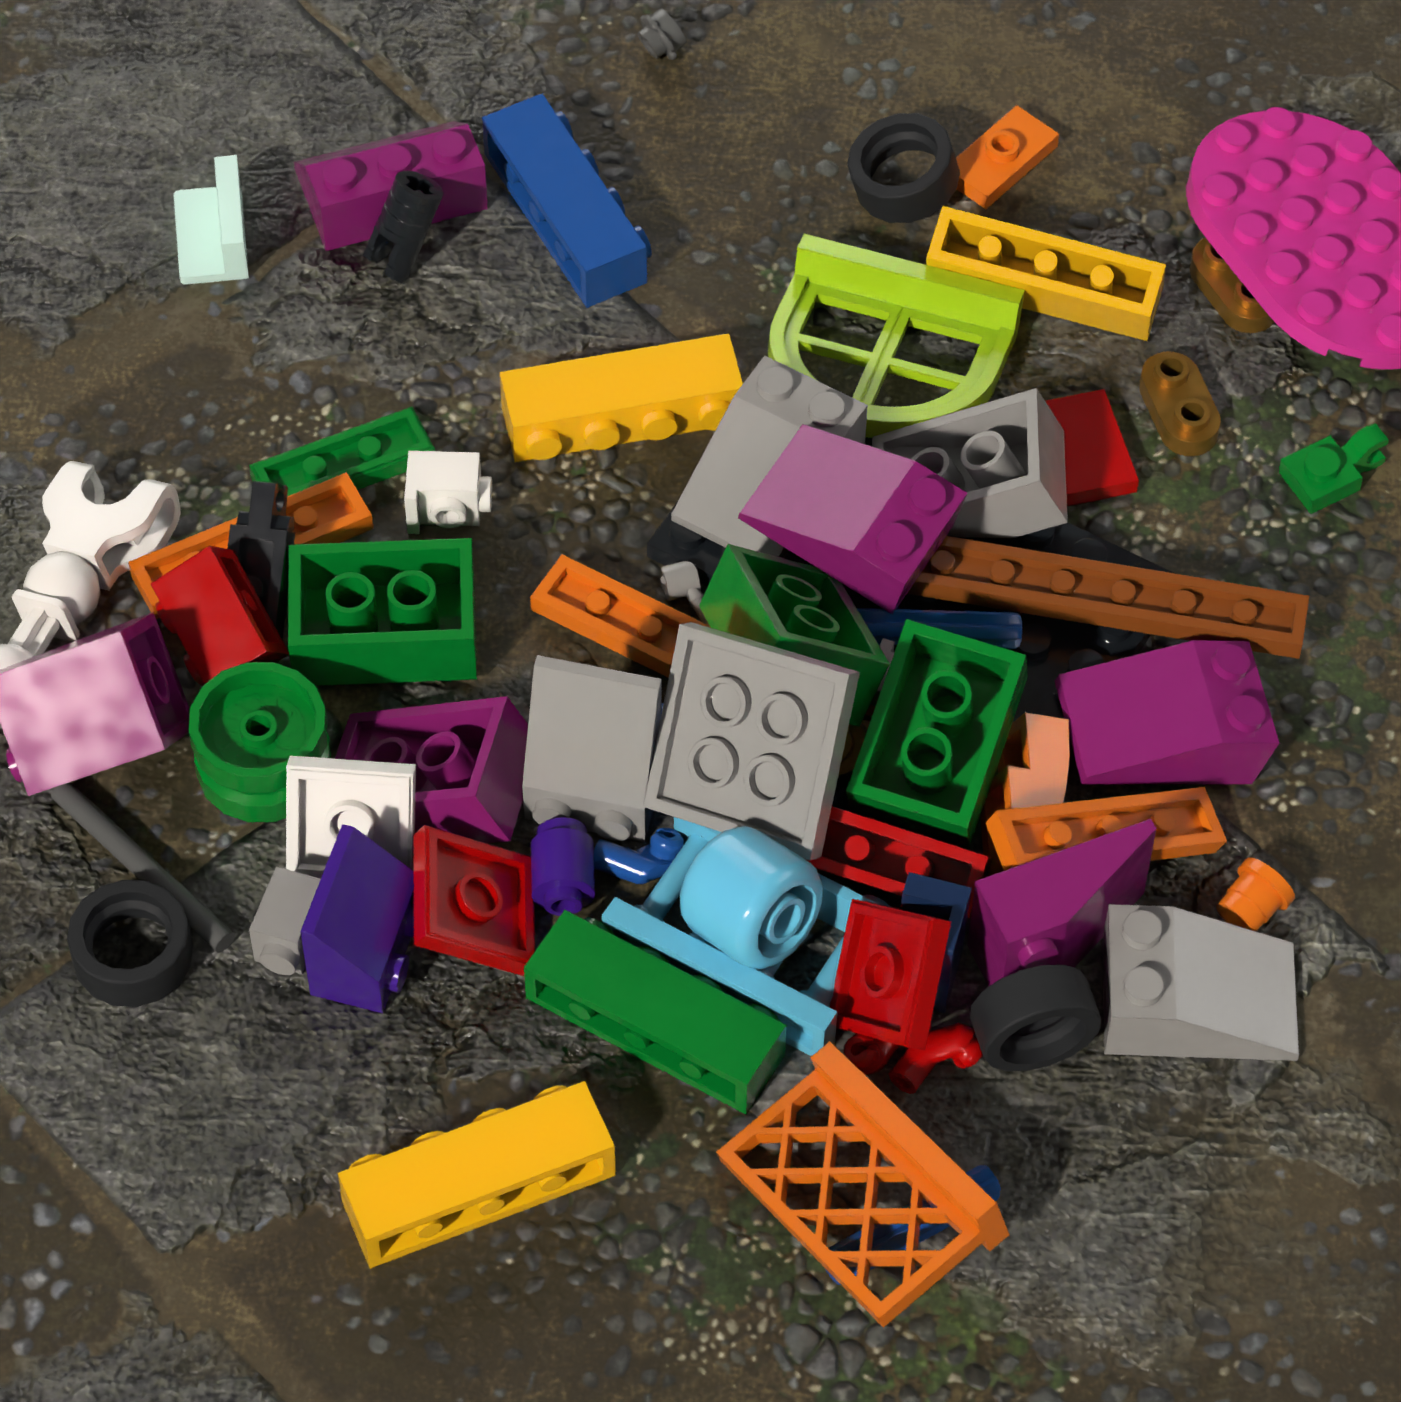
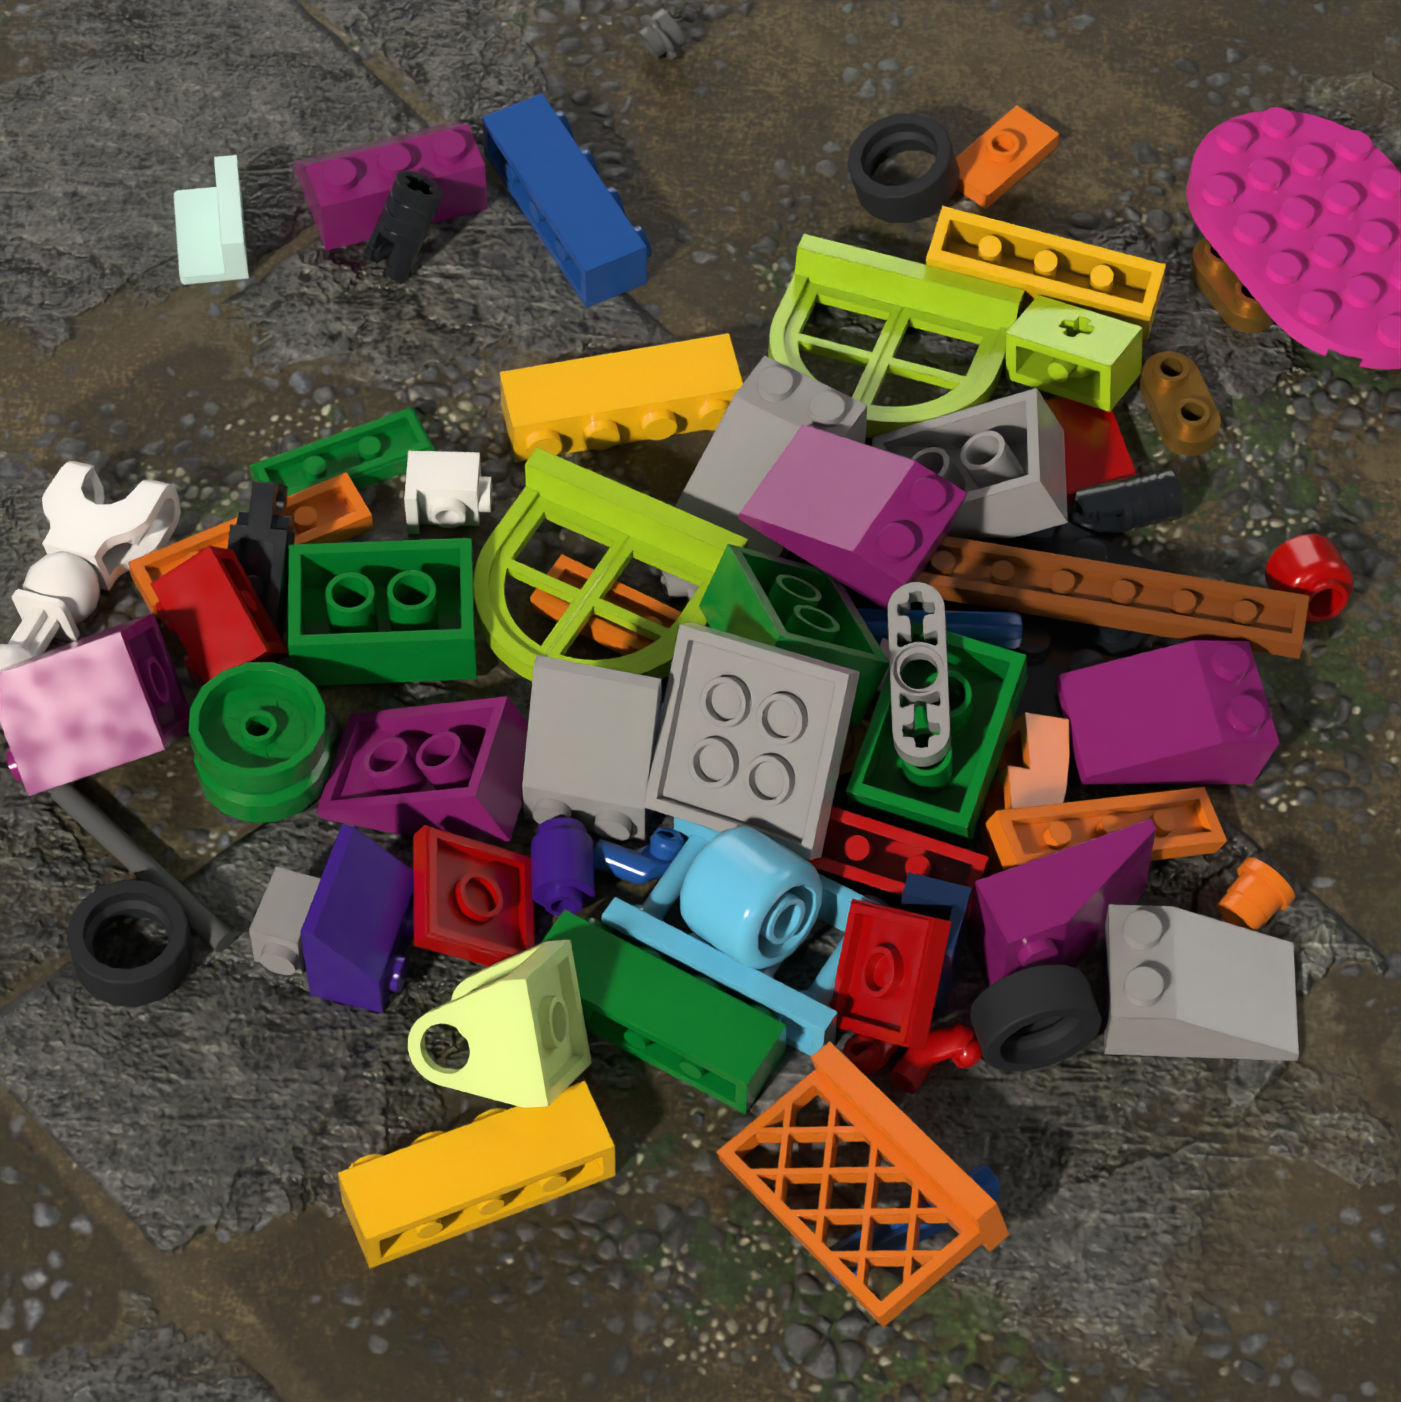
white tile [286,756,416,879] -> none
green plate [1279,424,1389,515] -> none
none -> yellowish green hose [408,940,592,1108]
none -> lime window [473,448,749,681]
none -> light grey beam [888,582,951,767]
none -> lime brick [1006,295,1143,412]
none -> black hinge [1071,468,1183,537]
none -> red head [1264,534,1354,623]

